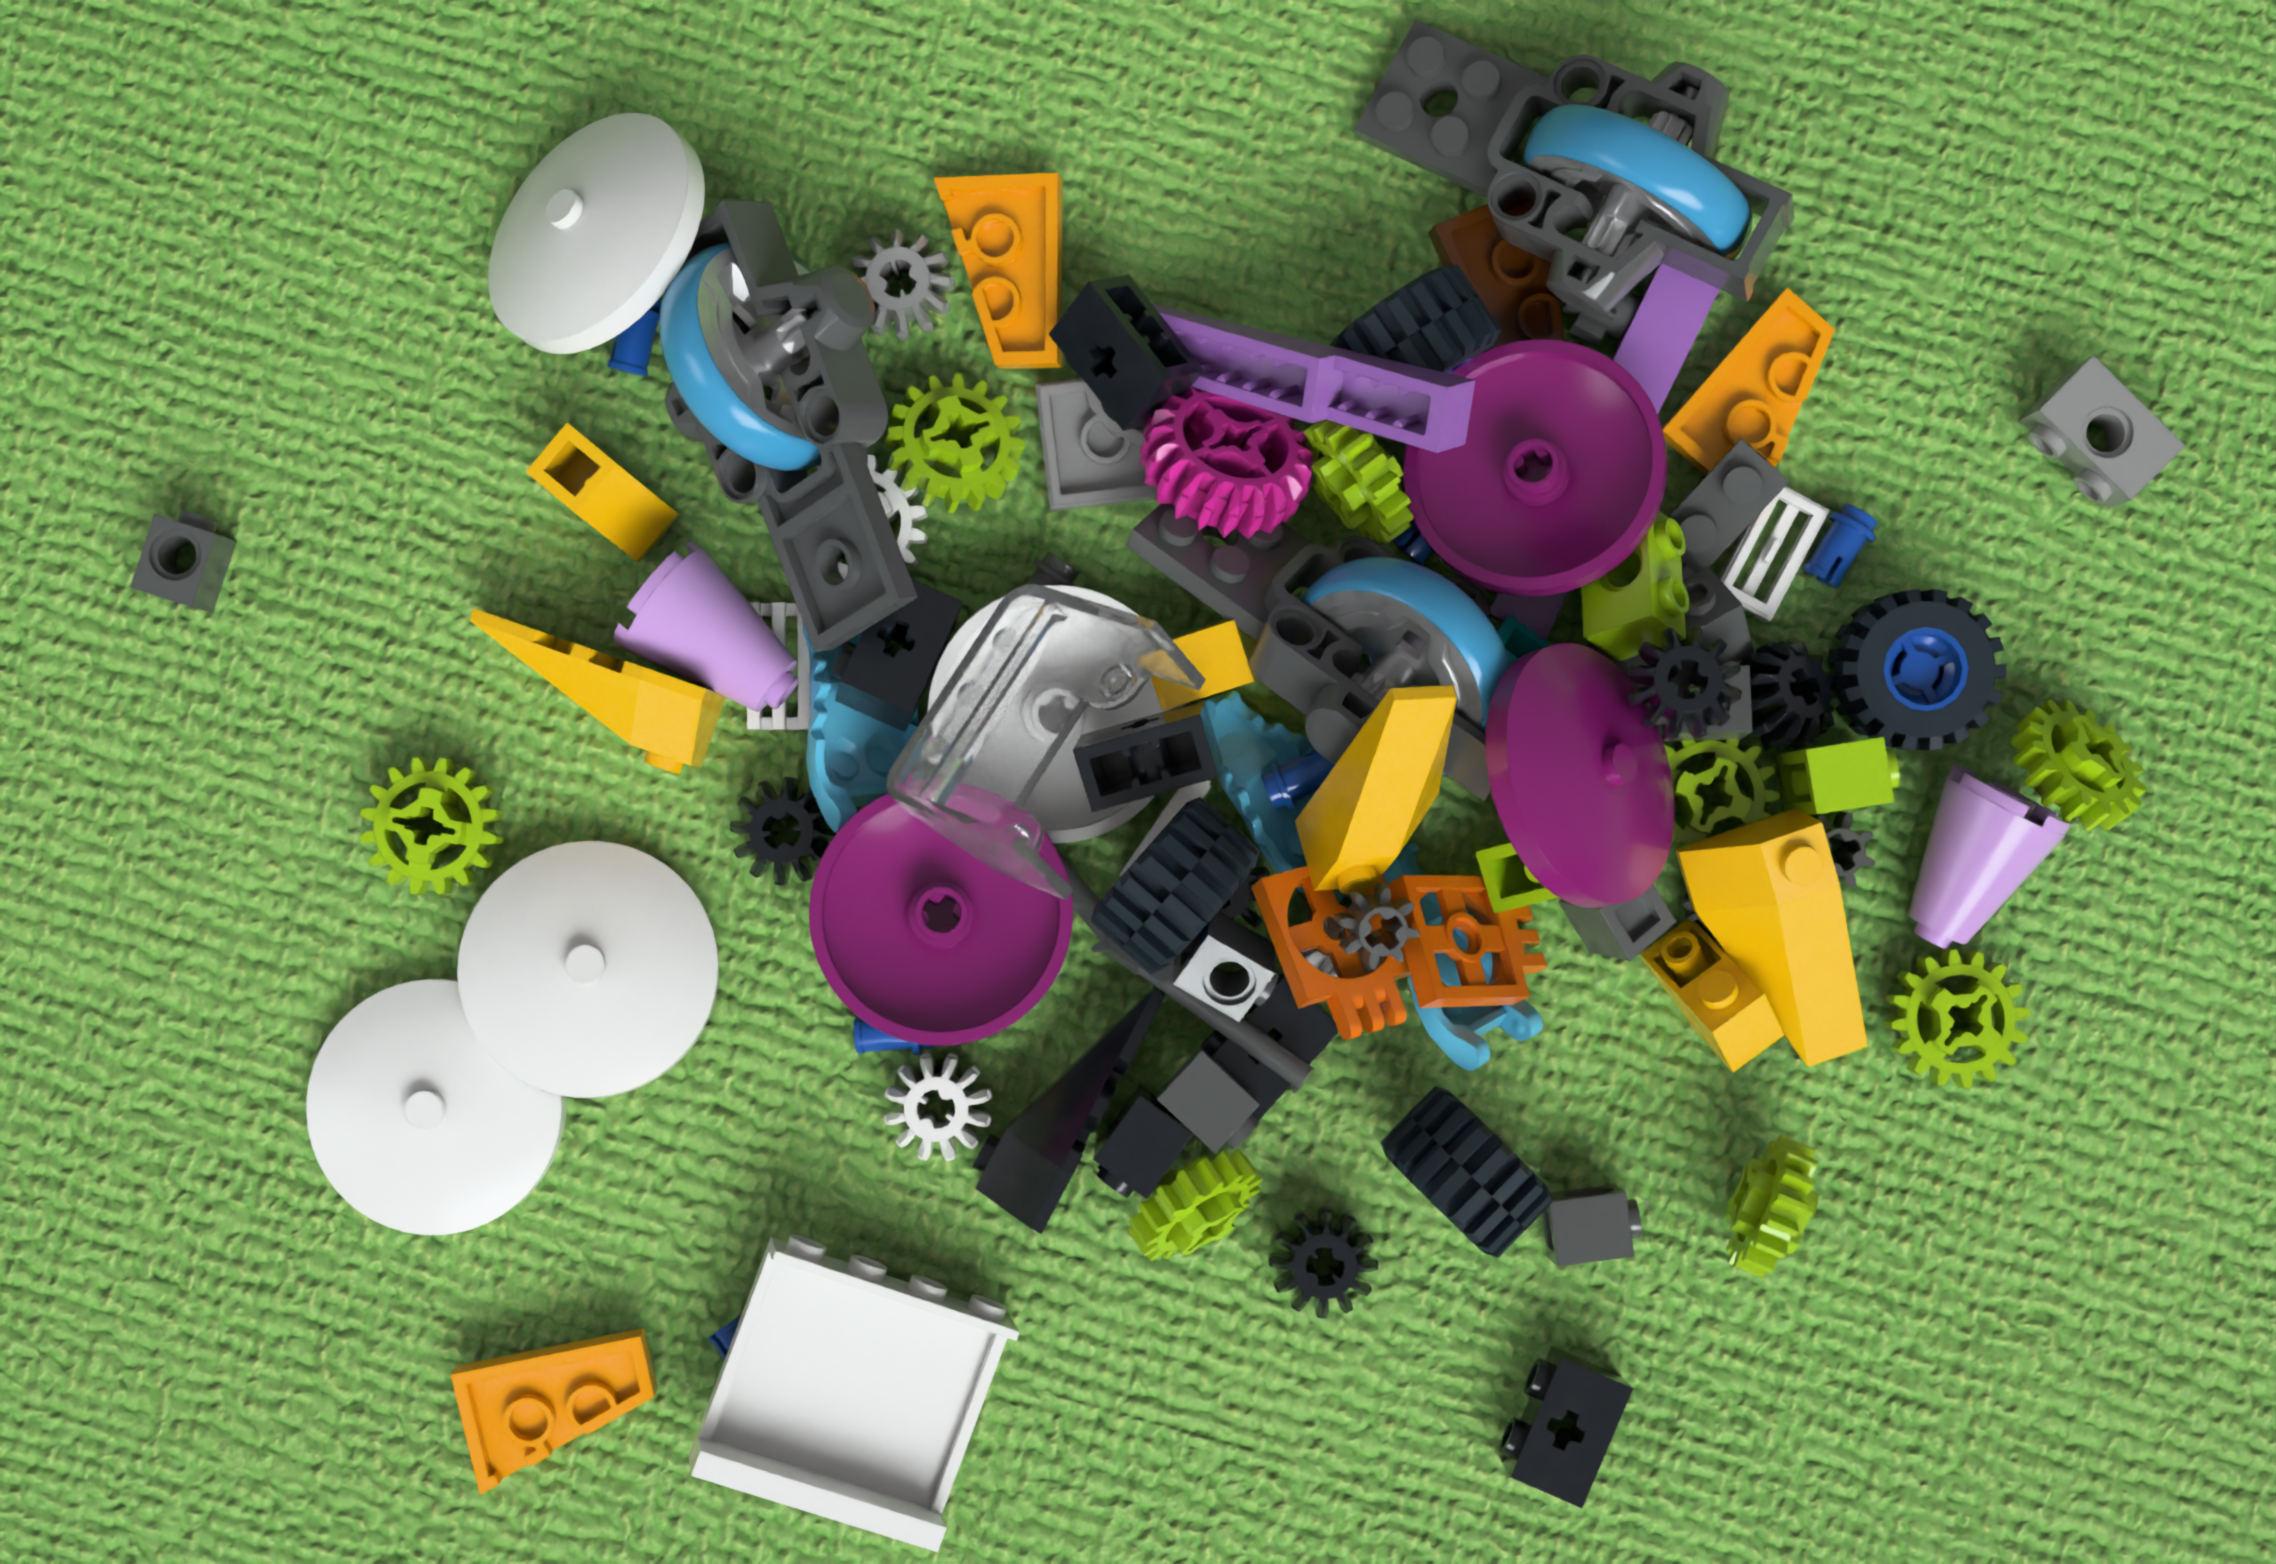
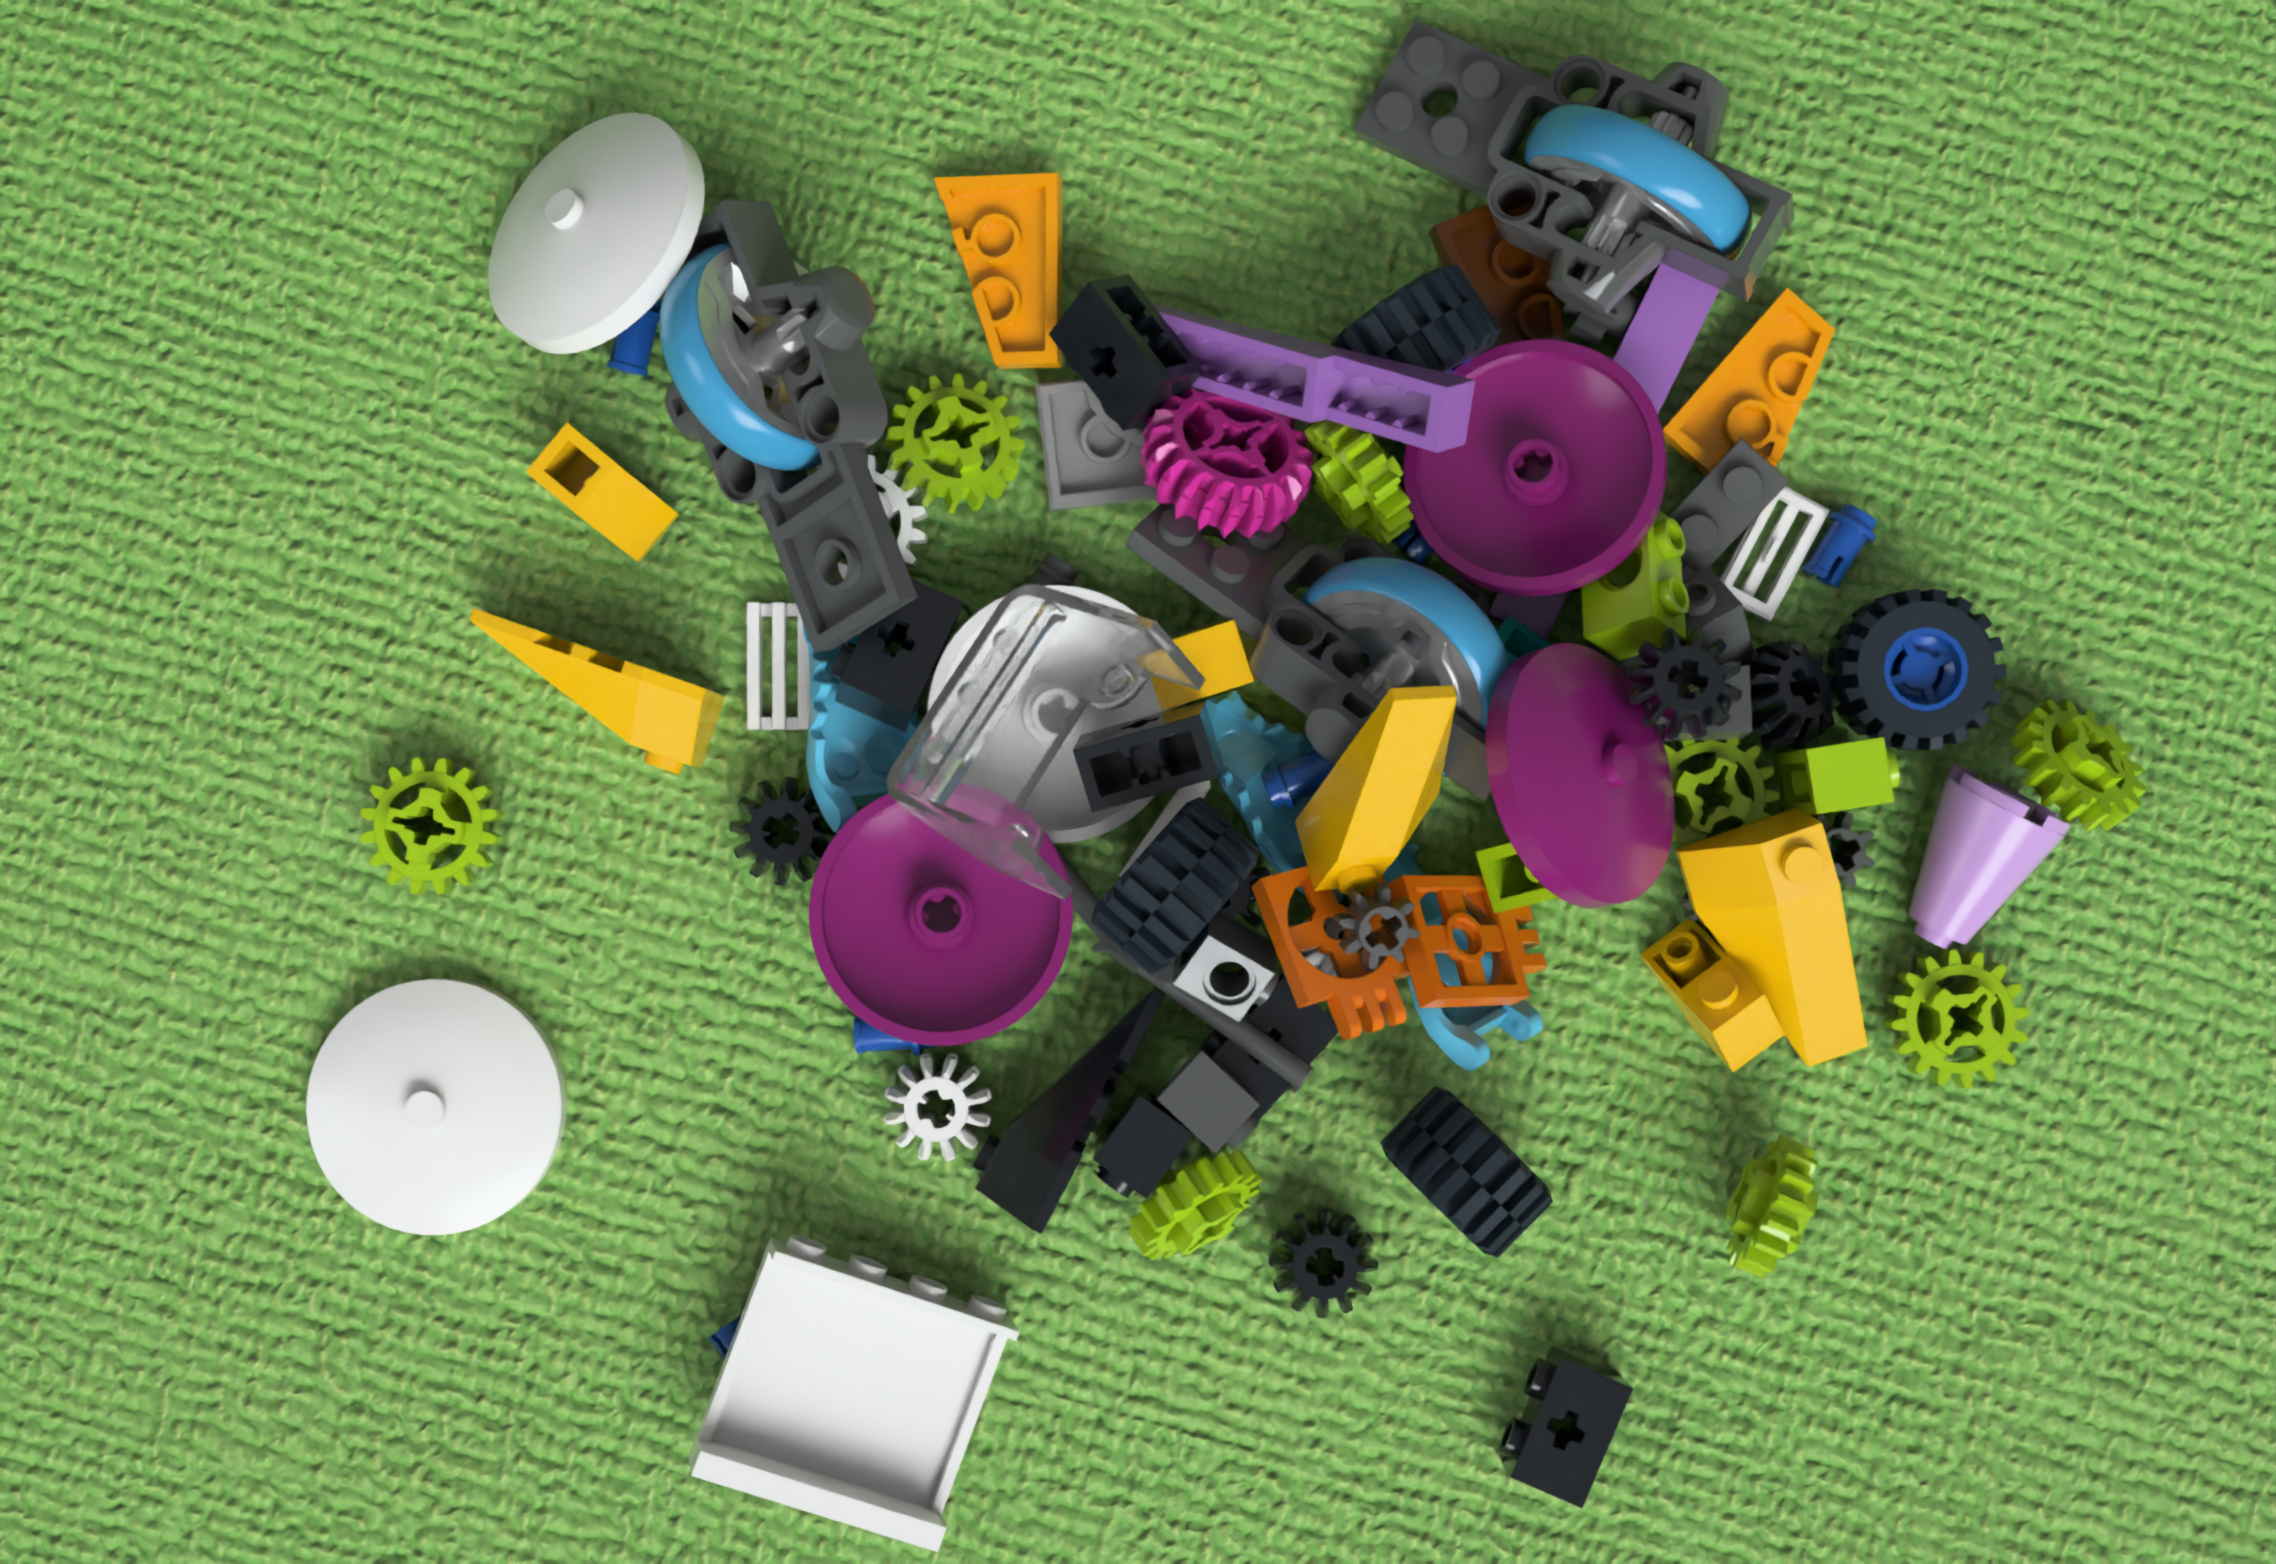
dark grey brick [130,510,237,613] -> none
light orange wing [450,1328,658,1495] -> none
white dish [457,841,719,1098] -> none
lavender cone [614,541,799,712] -> none
light grey gear [850,229,955,341] -> none
dark grey brick [1542,1184,1642,1266] -> none
dark grey brick [1558,884,1676,961] -> none
light grey brick [2019,355,2185,508] -> none

